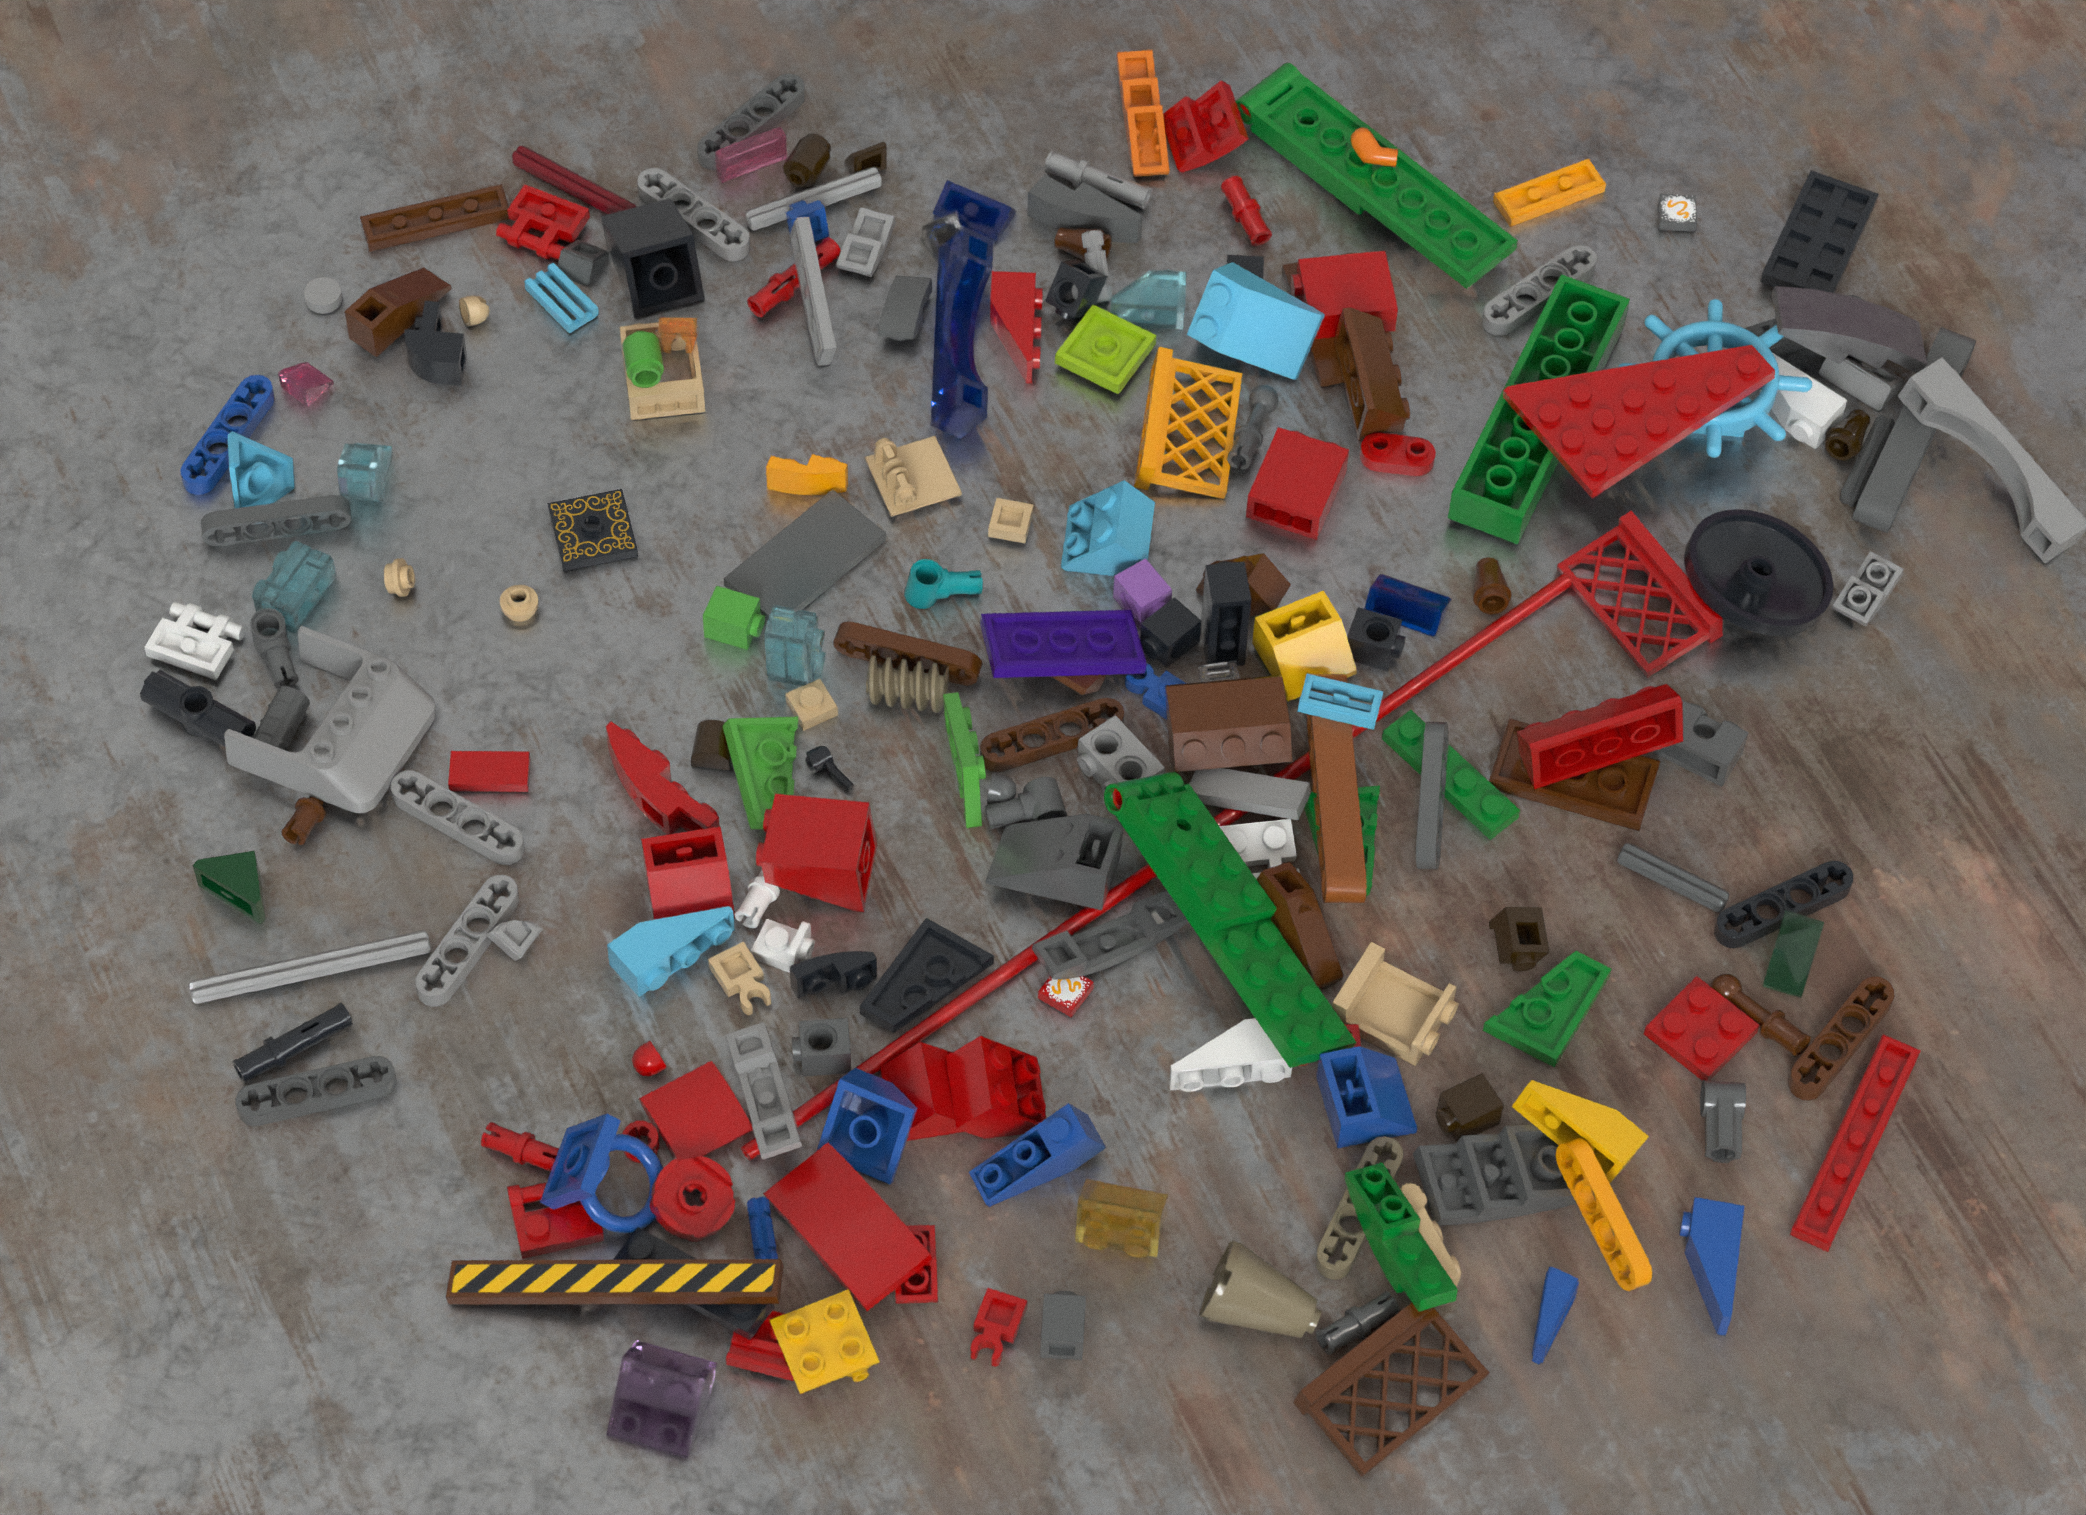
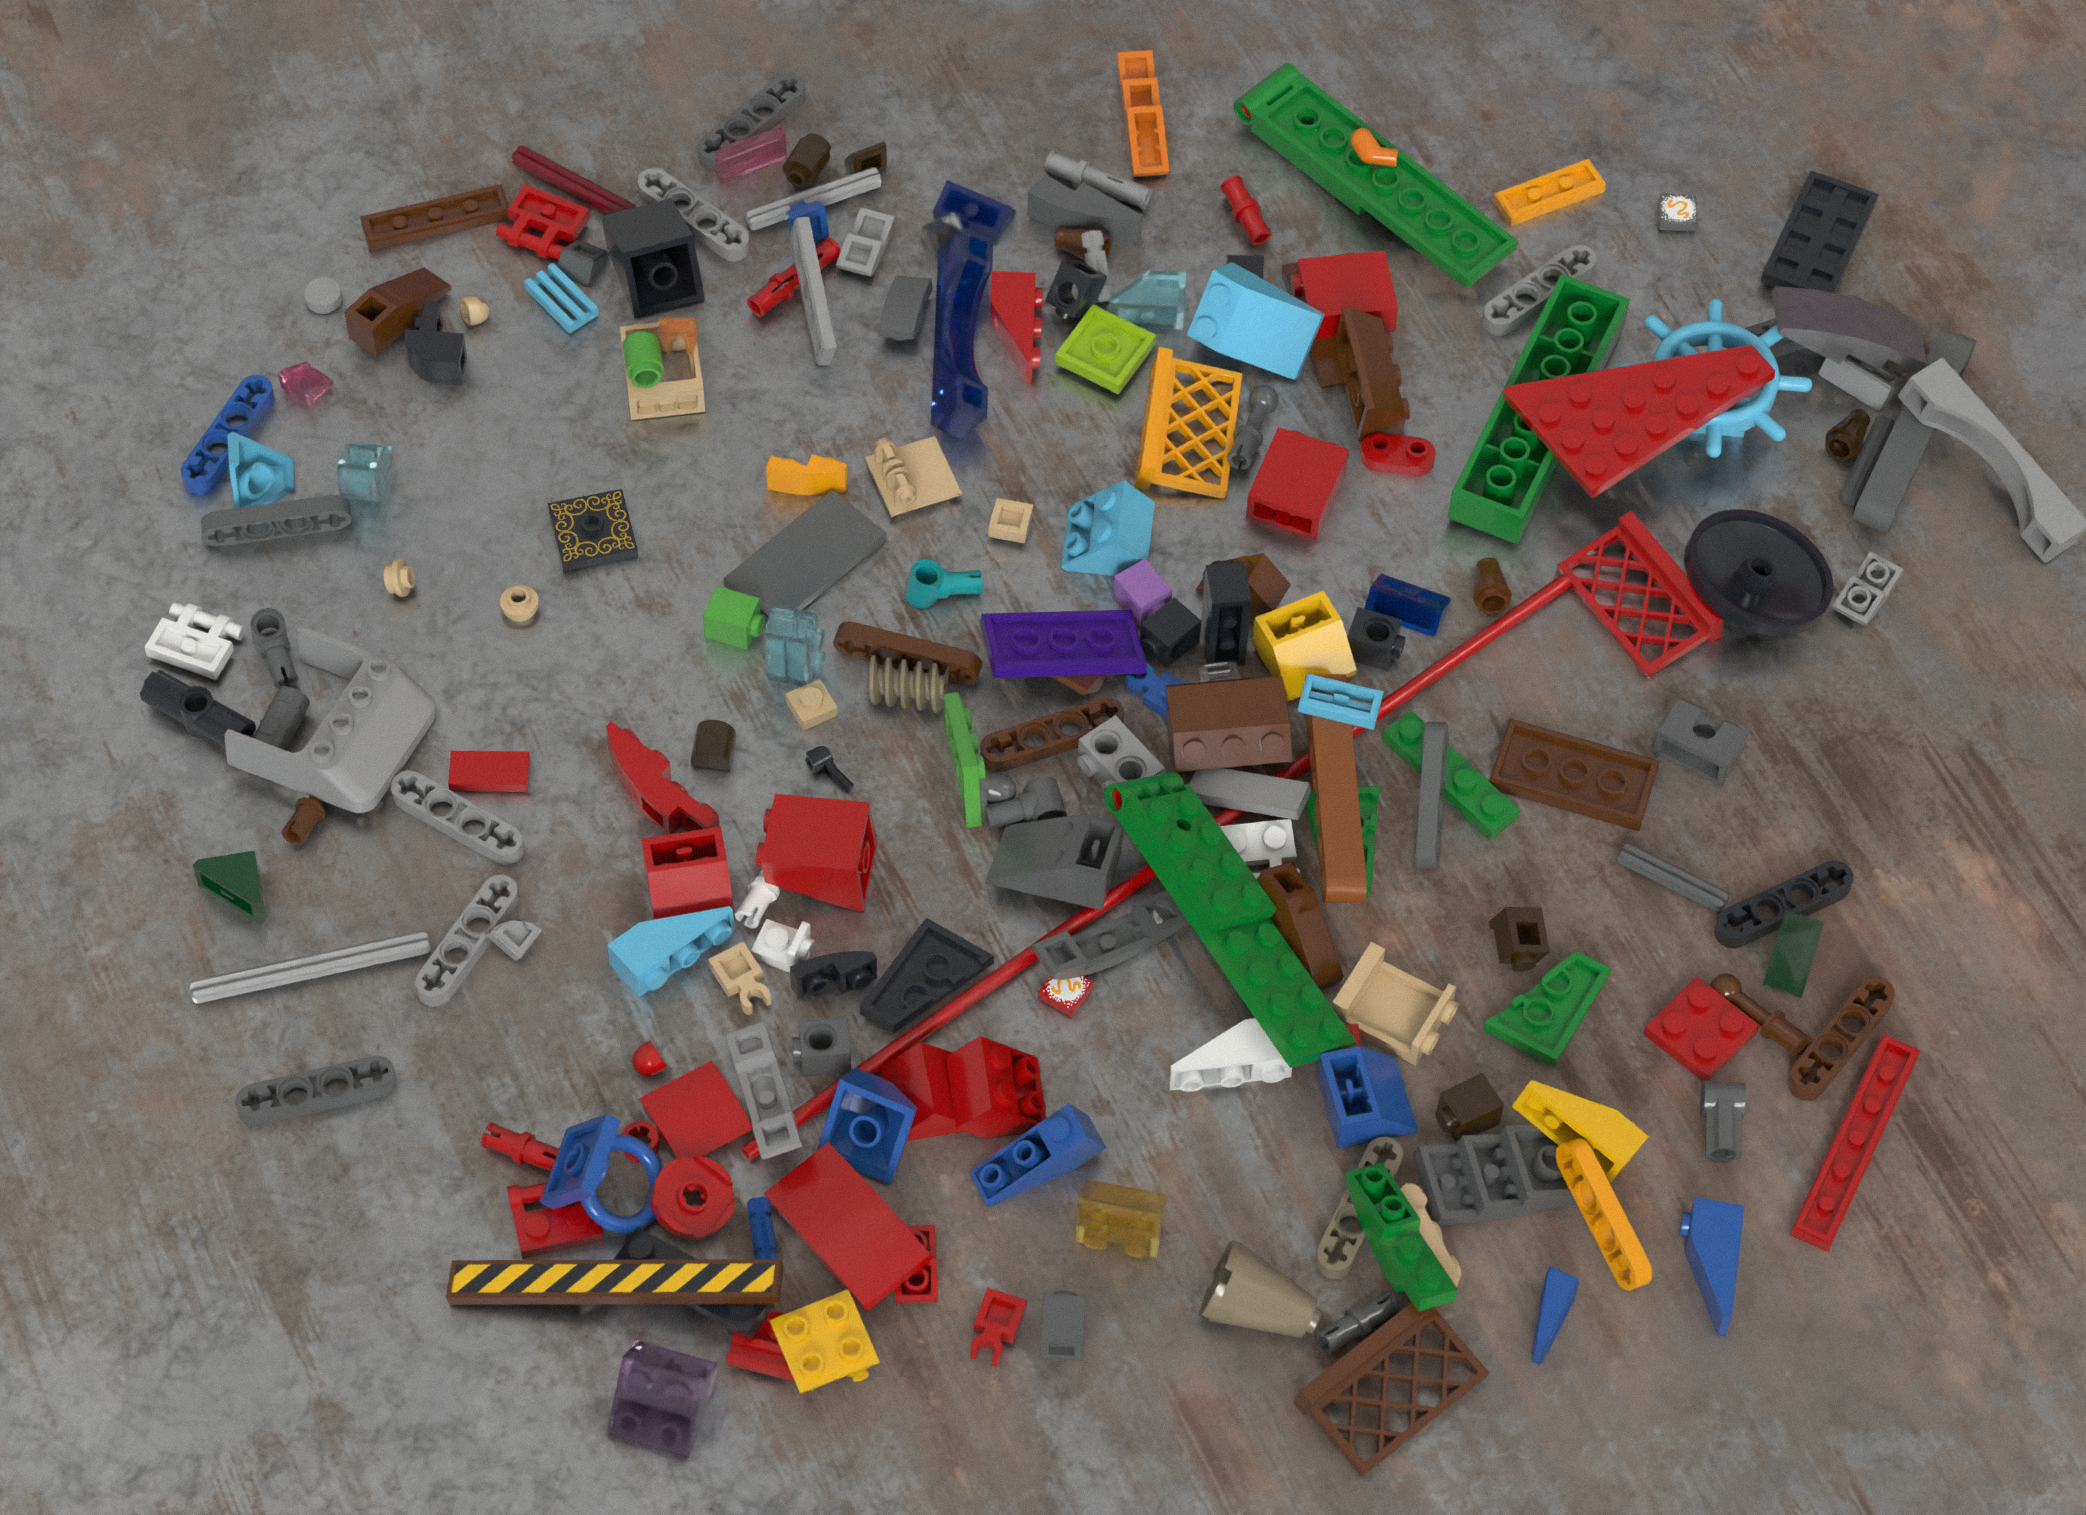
black pin [232,1003,353,1084] -> none
clear light blue brick [252,540,337,634] -> none
bright green wing [722,717,798,830] -> none
red slope [1163,80,1249,173] -> none
red slope [1517,684,1683,789] -> none
white slope [1759,353,1847,450] -> none

